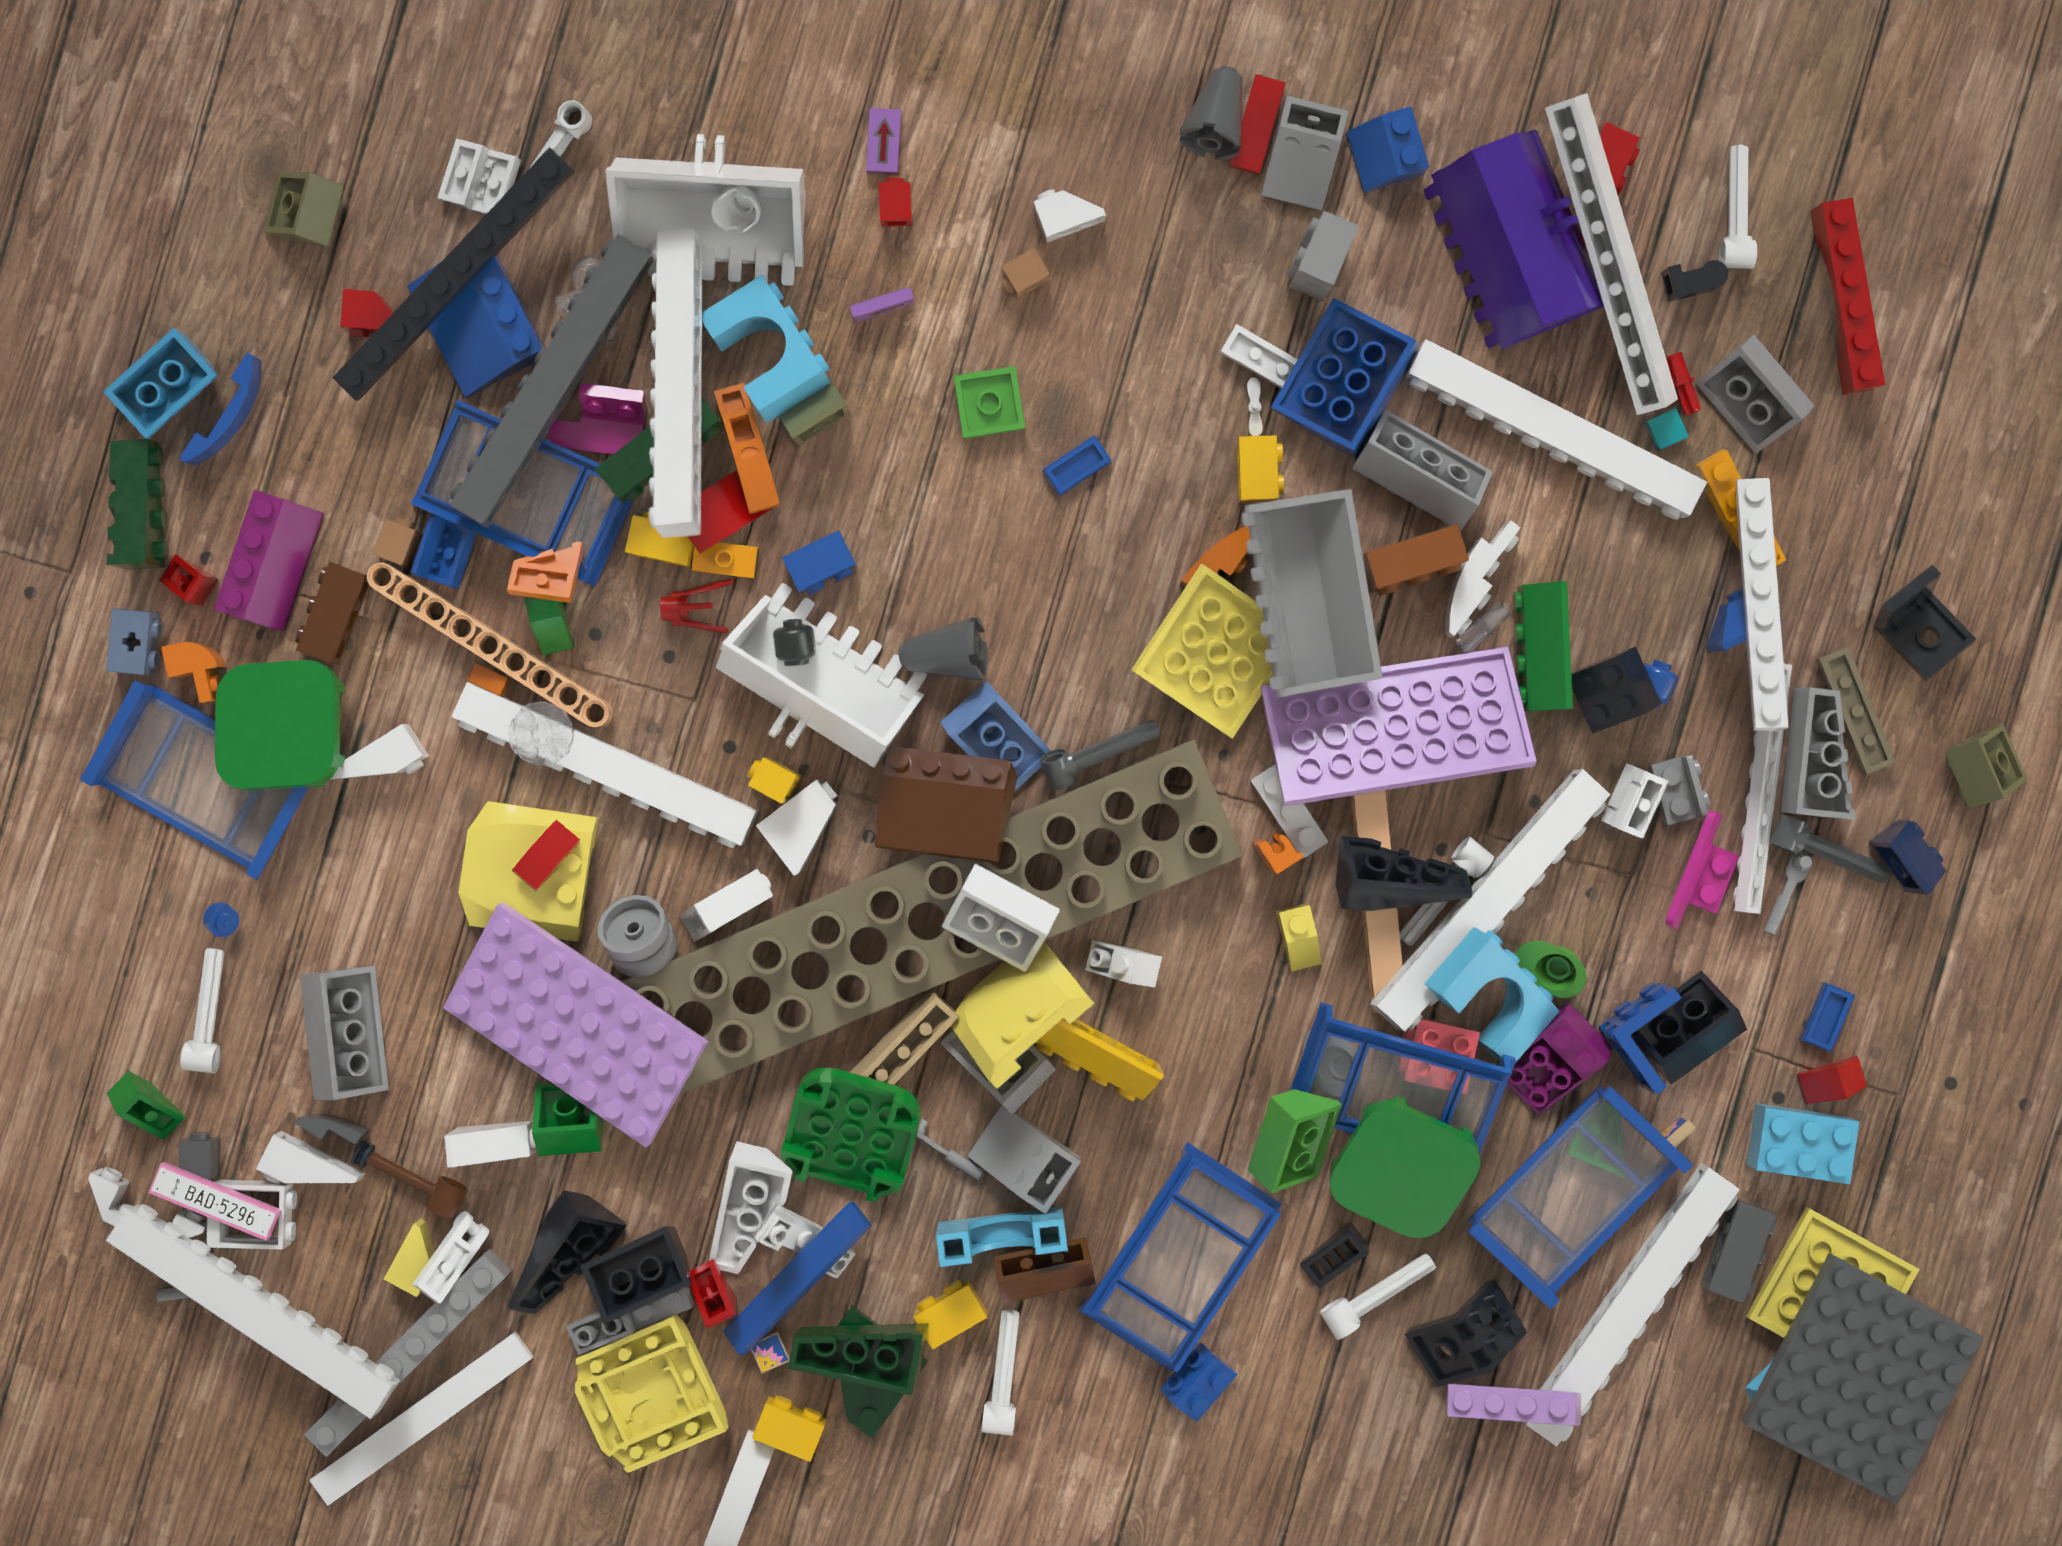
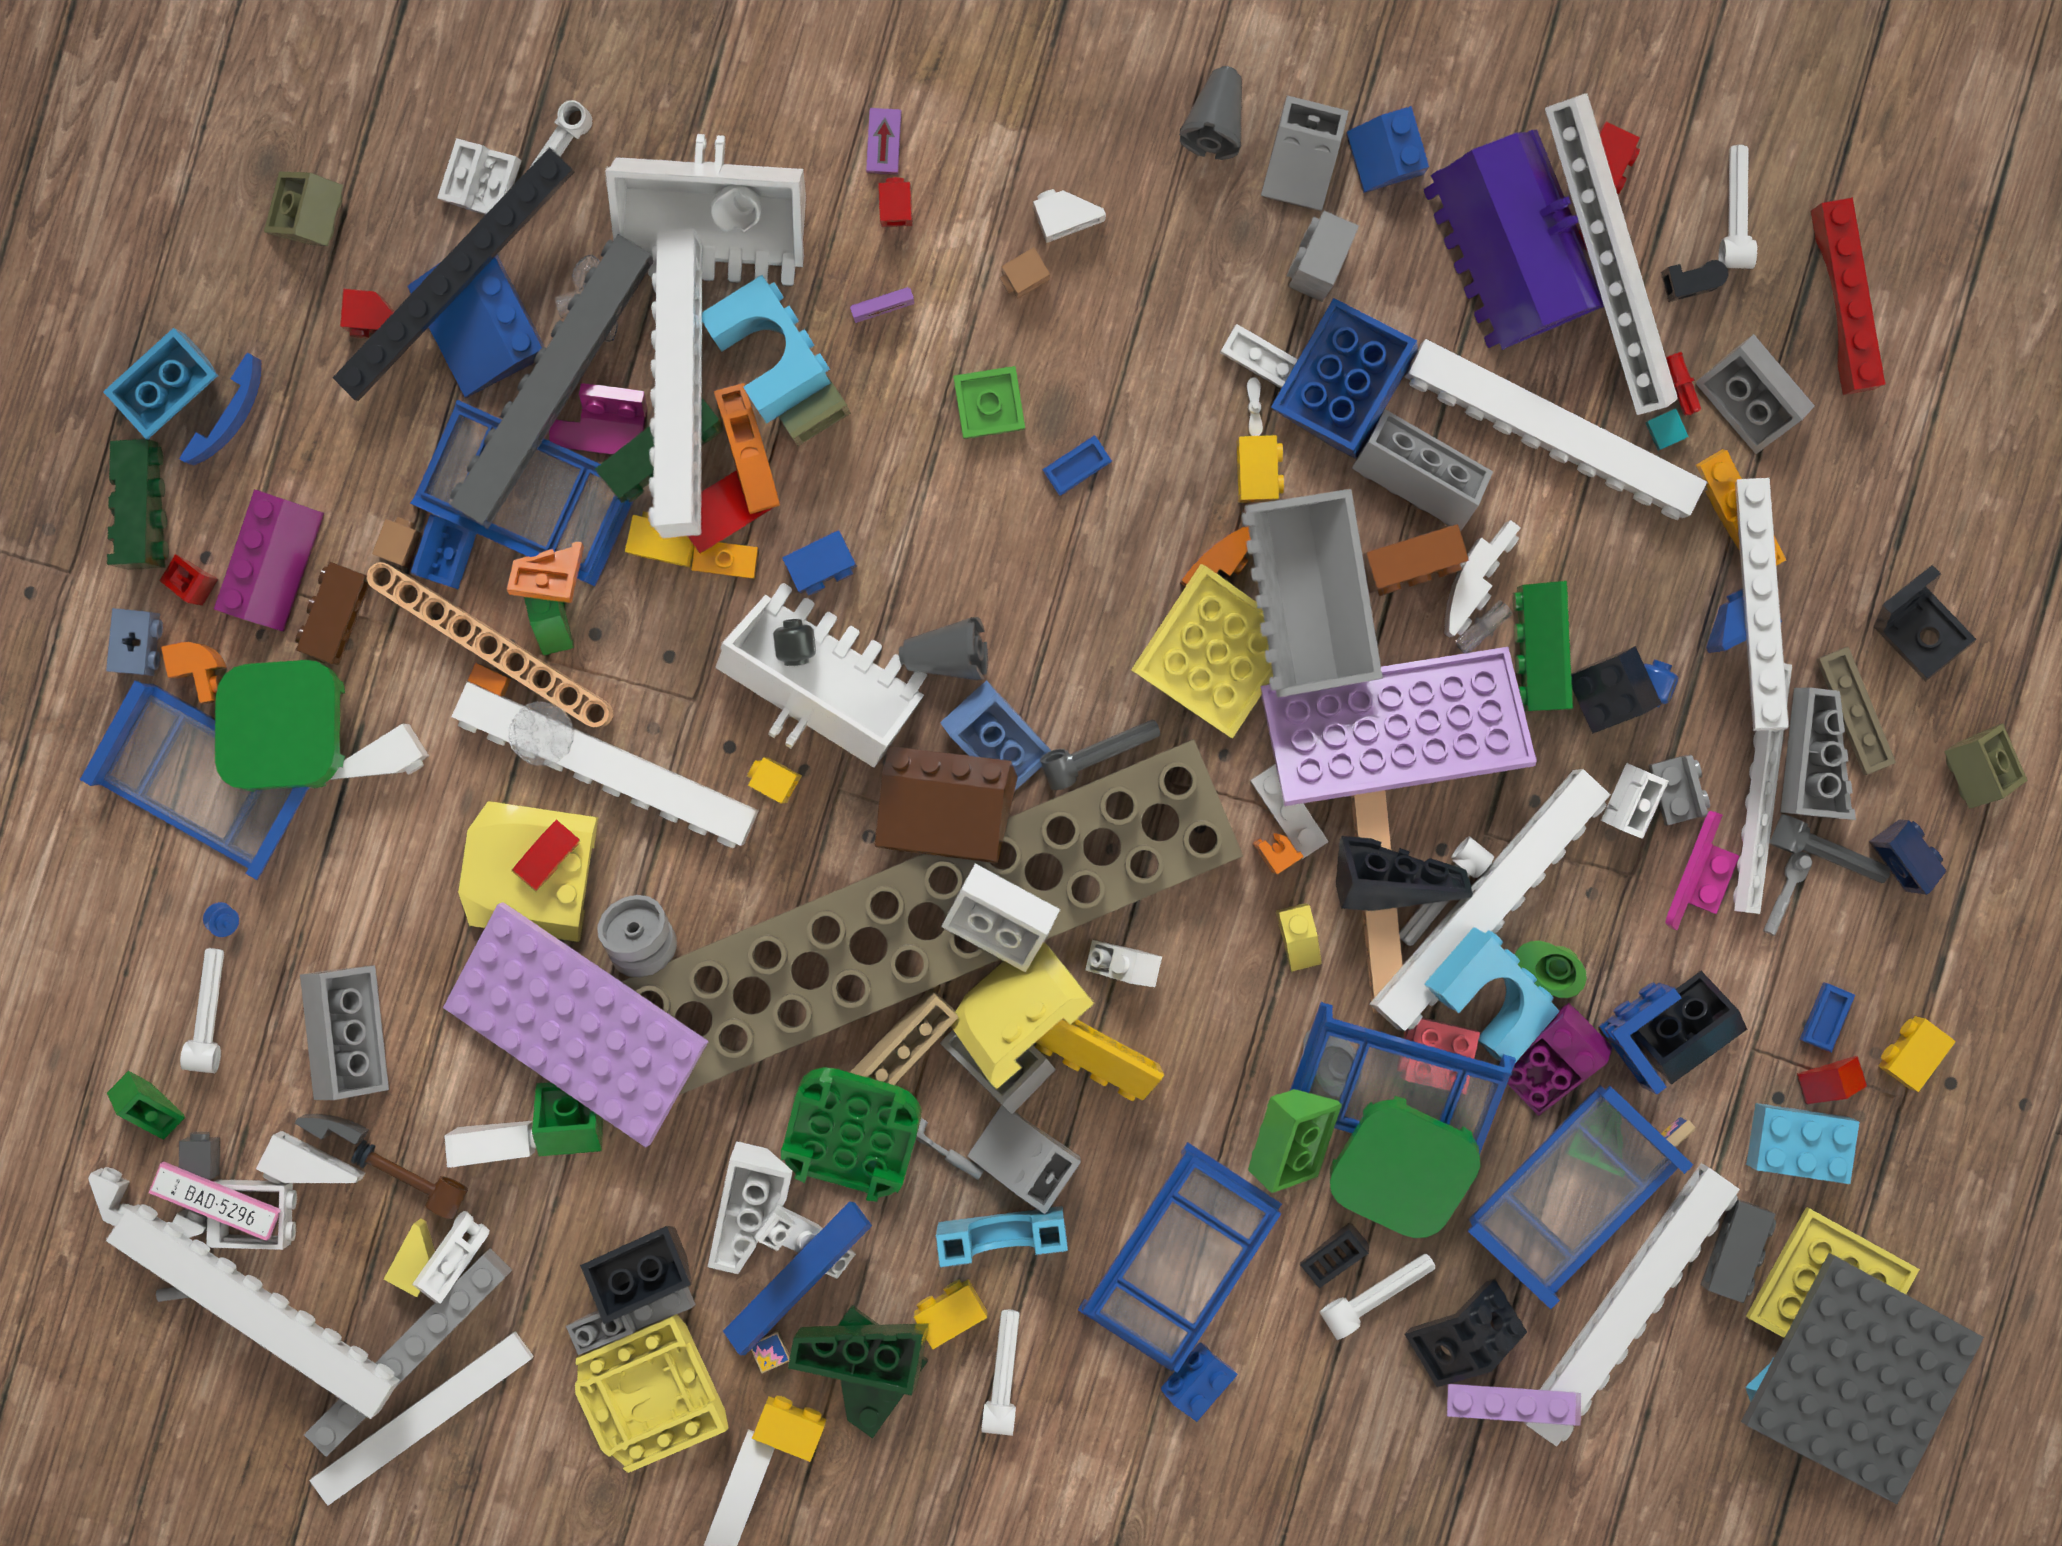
black wedge [508,1190,627,1314] -> none
red plant [660,578,734,633] -> none
white slope [679,869,773,942] -> none
red slope [690,1259,736,1329] -> none
white slope [756,780,838,876] -> none
reddish brown brick [993,1237,1096,1303] -> none
red tile [1229,74,1286,175] -> none
none -> yellow brick [1879,1016,1956,1092]

